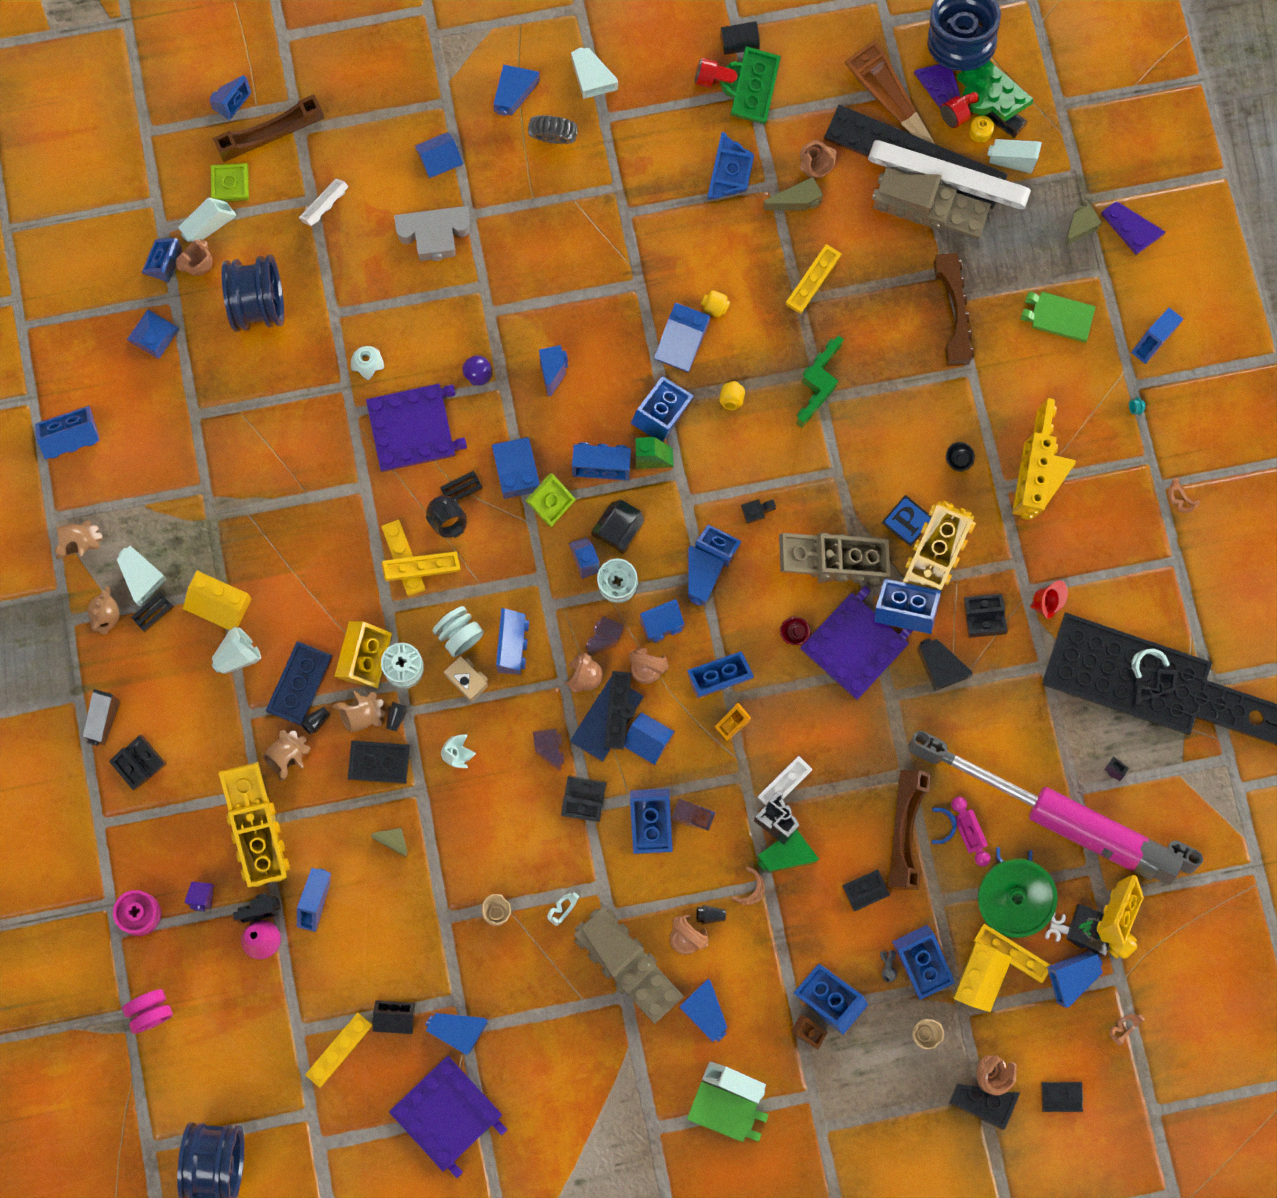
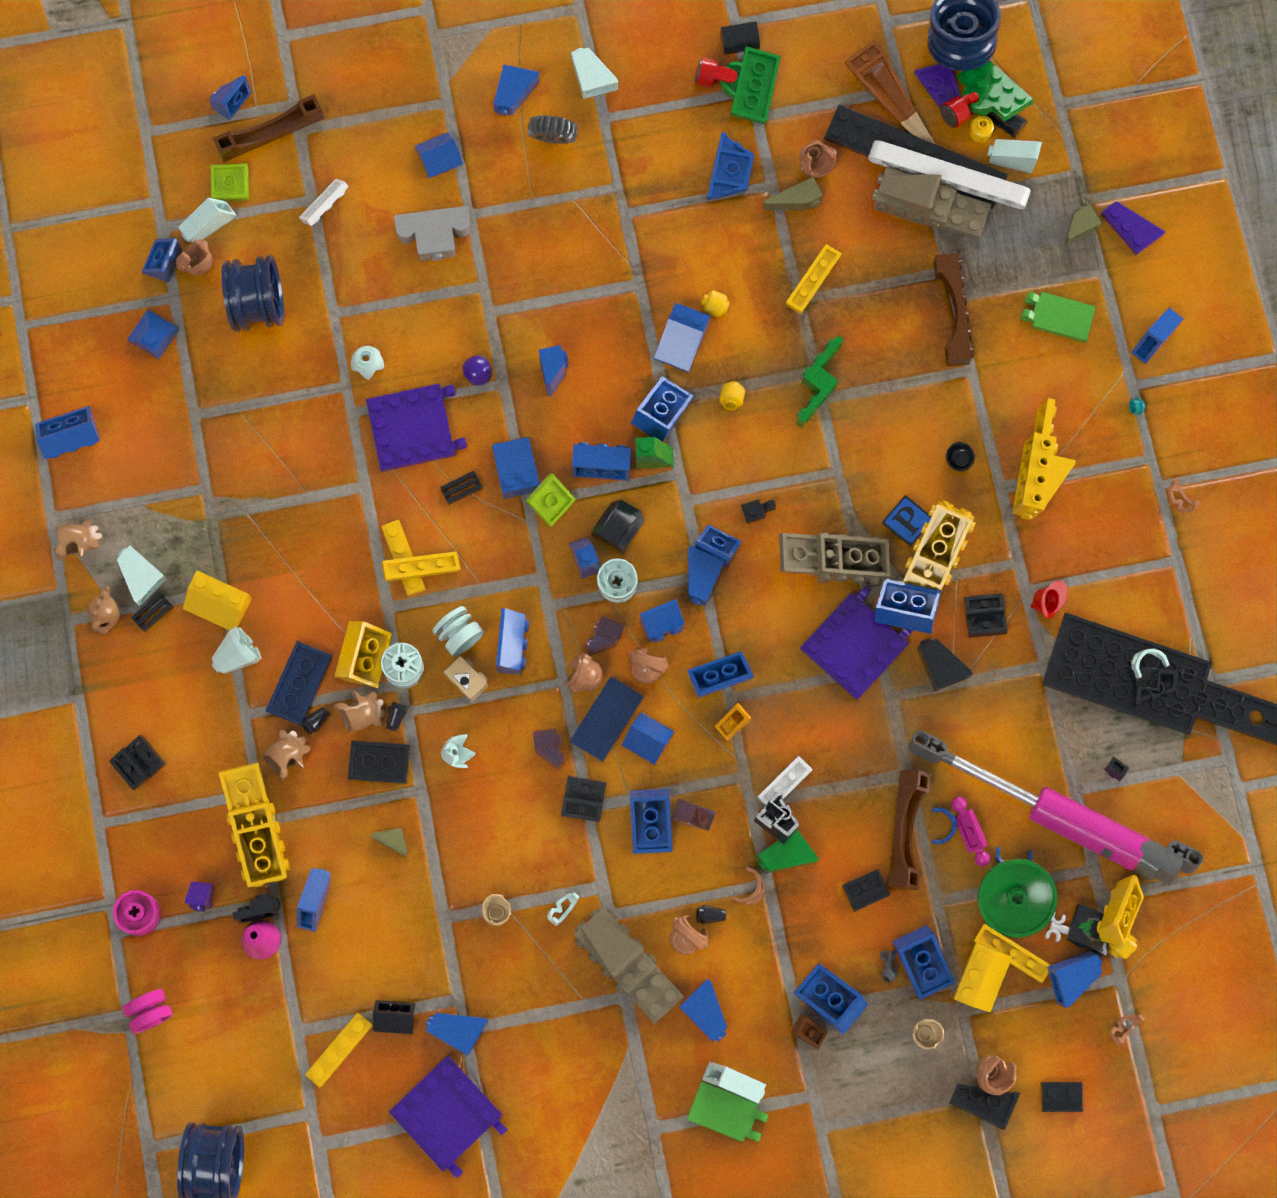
slope [82,689,121,746] -> none
black helmet [426,495,467,538] -> none
black hinge [604,671,635,750] -> none
dark red hair [780,616,811,646] -> none

